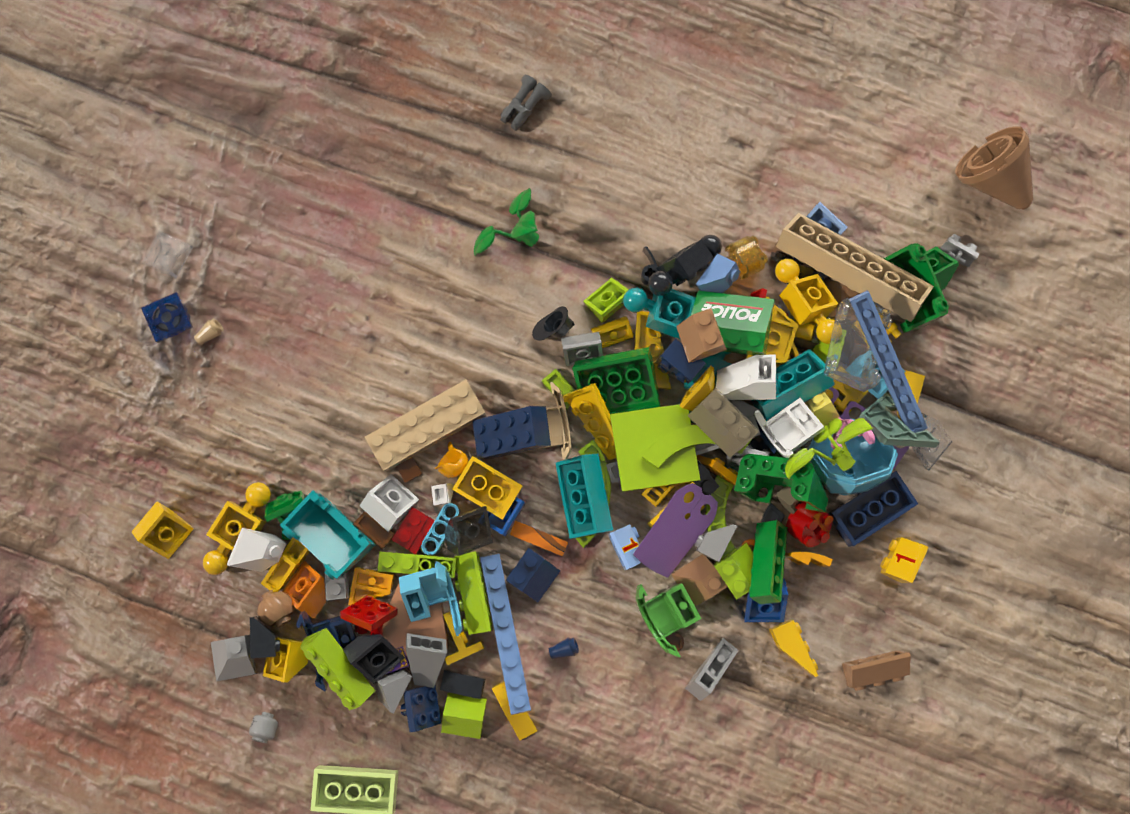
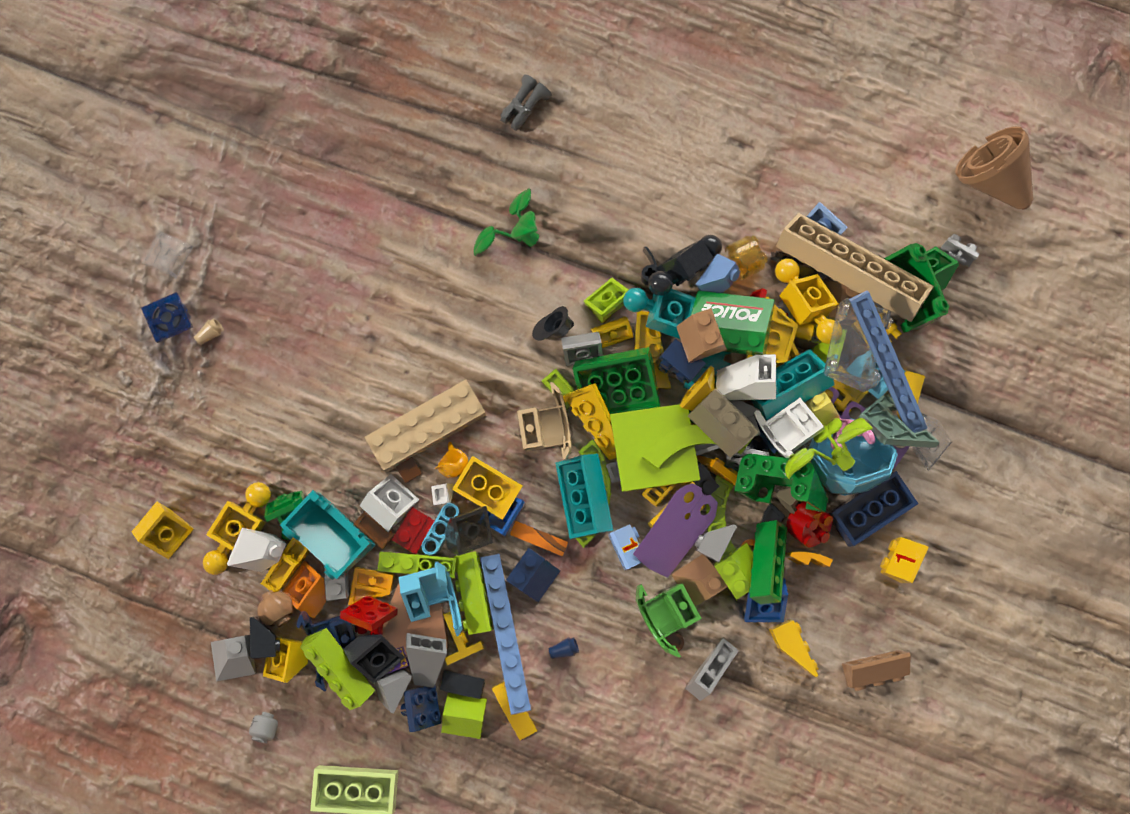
dark blue brick [473,406,551,459] -> none

